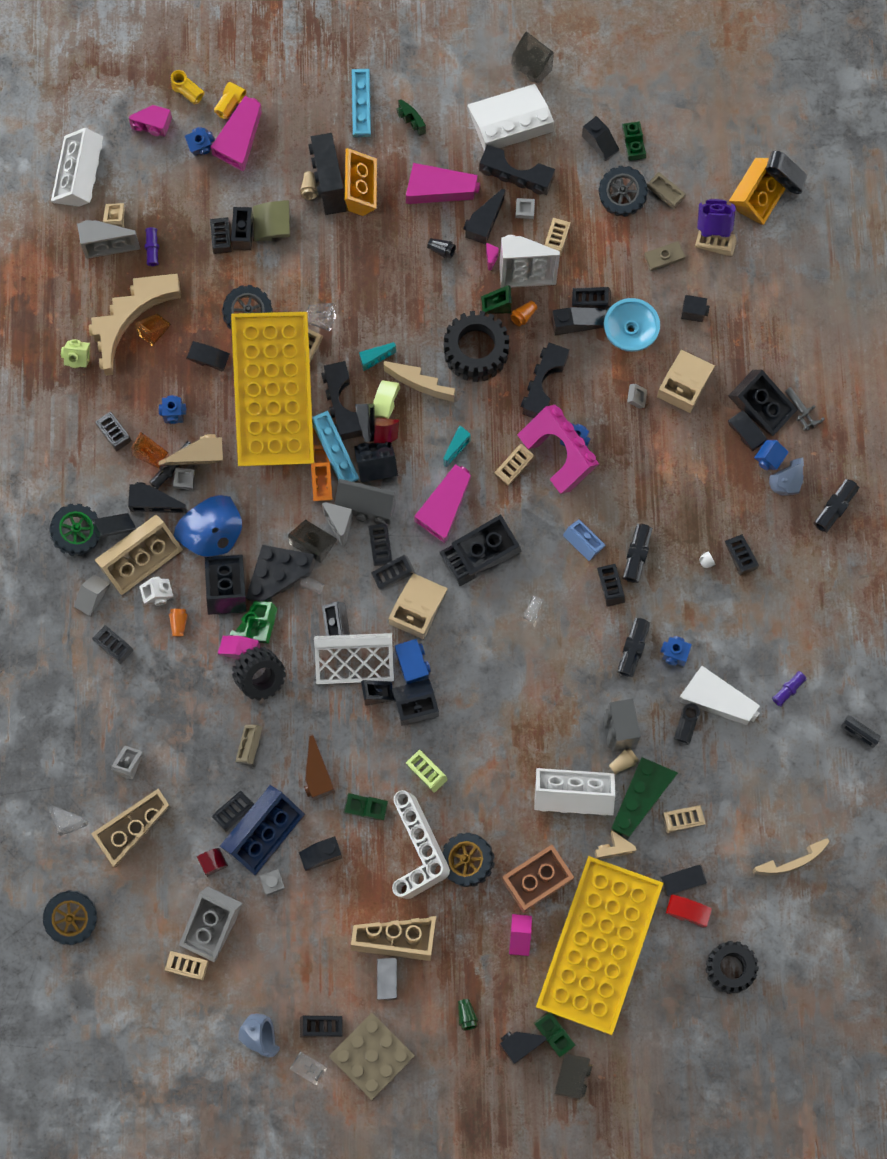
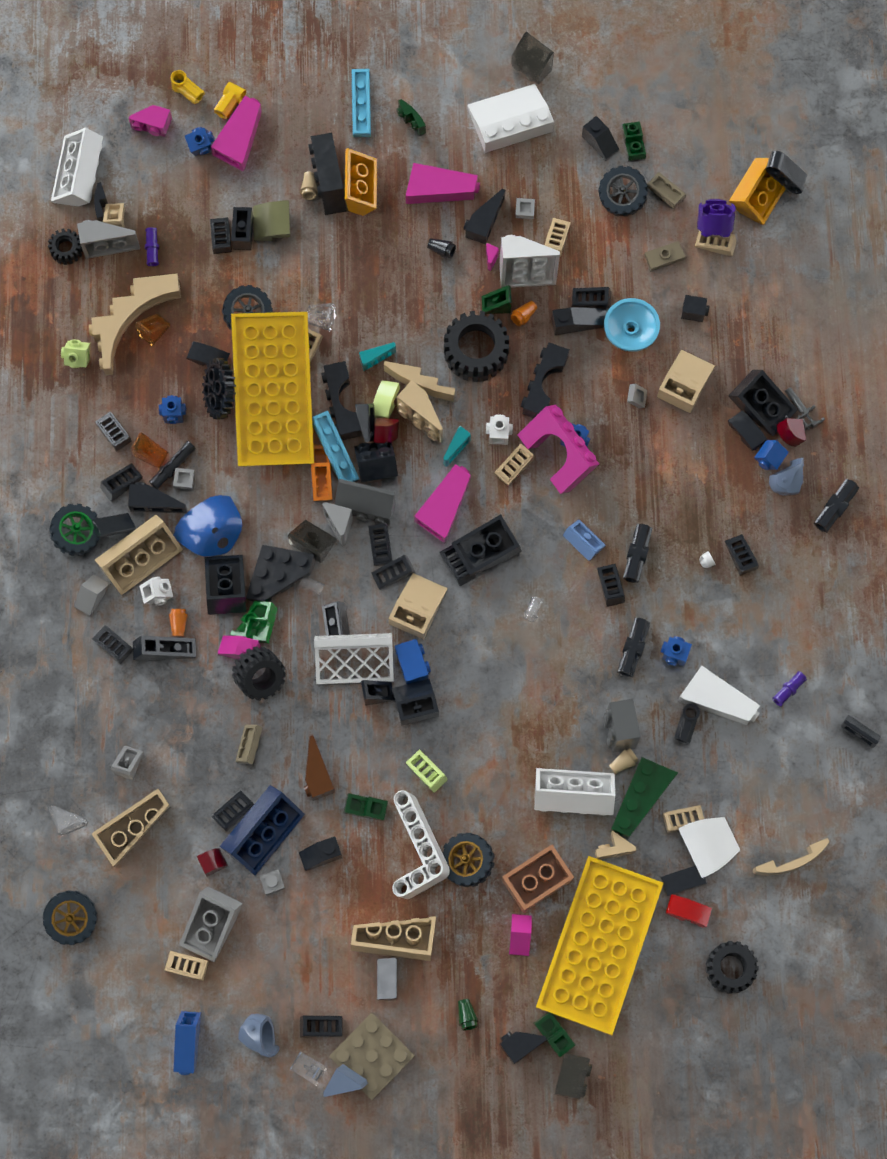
tan slope [159,434,223,466] -> none
black arch [479,144,555,196] -> none
none -> black tyre [48,229,83,265]
none -> black slope [94,182,108,222]
none -> black slope [100,463,143,501]
none -> black slope [133,636,196,661]
none -> blue slope [173,1011,201,1075]
none -> black gear [202,358,236,420]
none -> sand blue slope [323,1064,368,1097]
none -> tan slope [397,380,443,443]
none -> white brick [486,415,513,445]
none -> white sticker [678,817,740,878]
none -> dark red brick [777,418,806,447]

